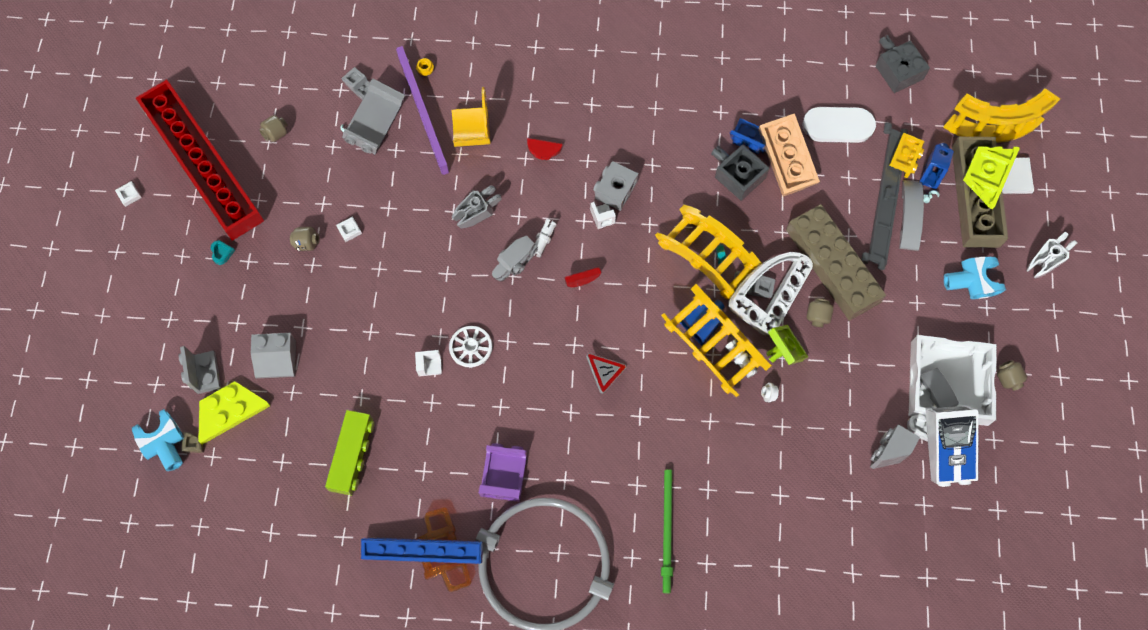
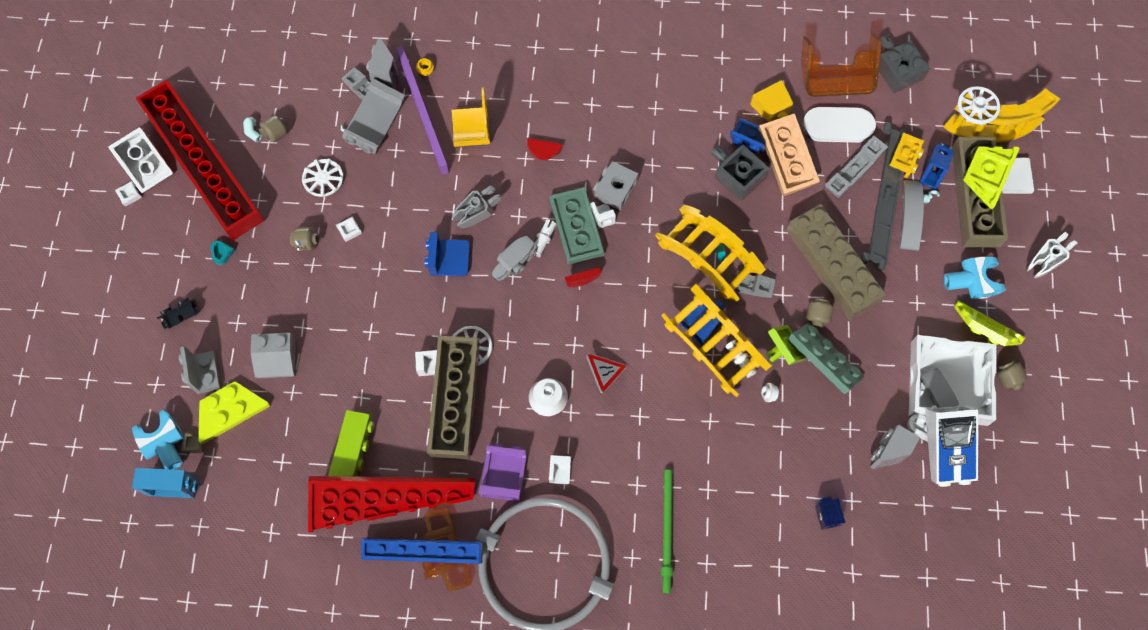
white beam [729,252,813,335] -> none
none -> white slope [108,127,173,193]
none -> dark azure window [132,468,199,498]
none -> black hinge [157,298,200,329]
none -> light aqua arm [243,117,262,143]
none -> white wheel [302,159,343,197]
none -> red wing [308,476,475,532]
none -> light grey slope [367,38,399,89]
none -> blue bracket [425,232,470,276]
none -> dark tan brick [427,336,480,459]
none -> white cone [529,378,568,416]
none -> sand green plate [549,187,604,265]
none -> white panel [549,455,571,484]
none -> yellow torso [750,80,793,122]
none -> sand green plate [788,323,864,394]
none -> clear orange windscreen [801,33,882,97]
none -> clear blue brick [815,497,846,530]
none -> light grey slope [825,136,888,198]
none -> neon yellow wing [954,300,1026,346]
none -> white wheel [957,86,1000,125]

